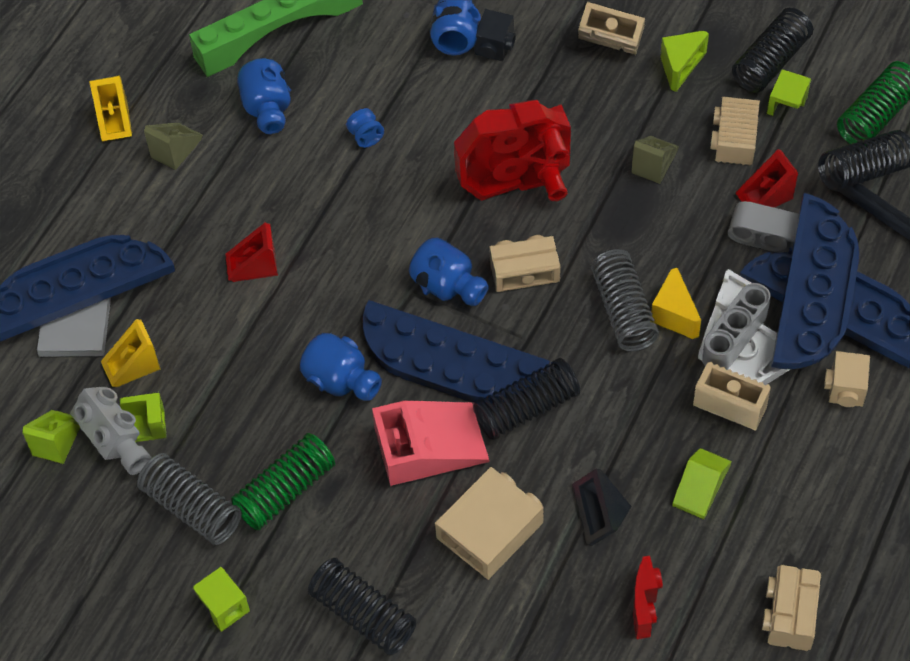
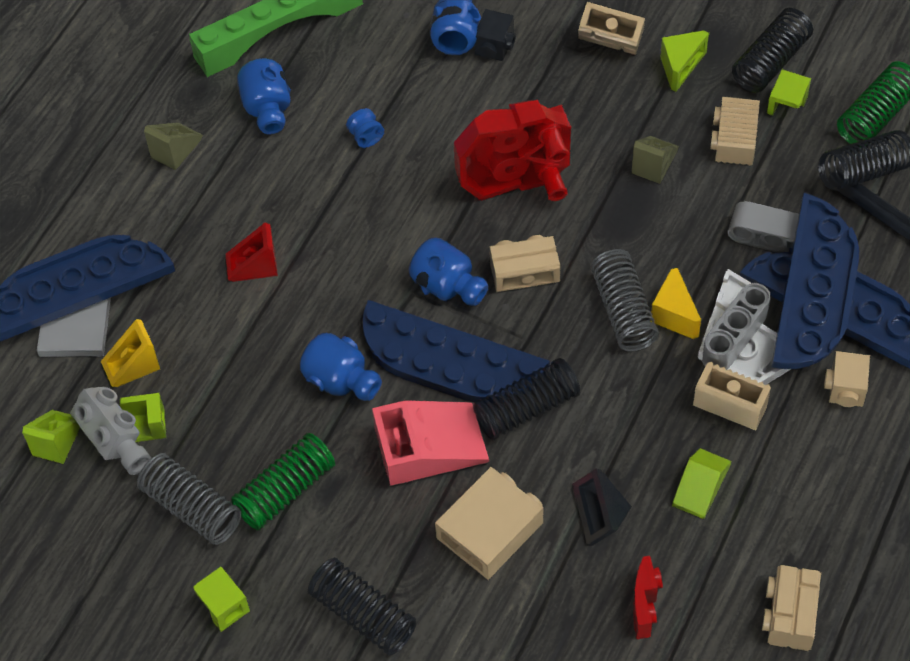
yellow slope [89,76,132,141] -> none
red slope [736,149,798,208] -> none

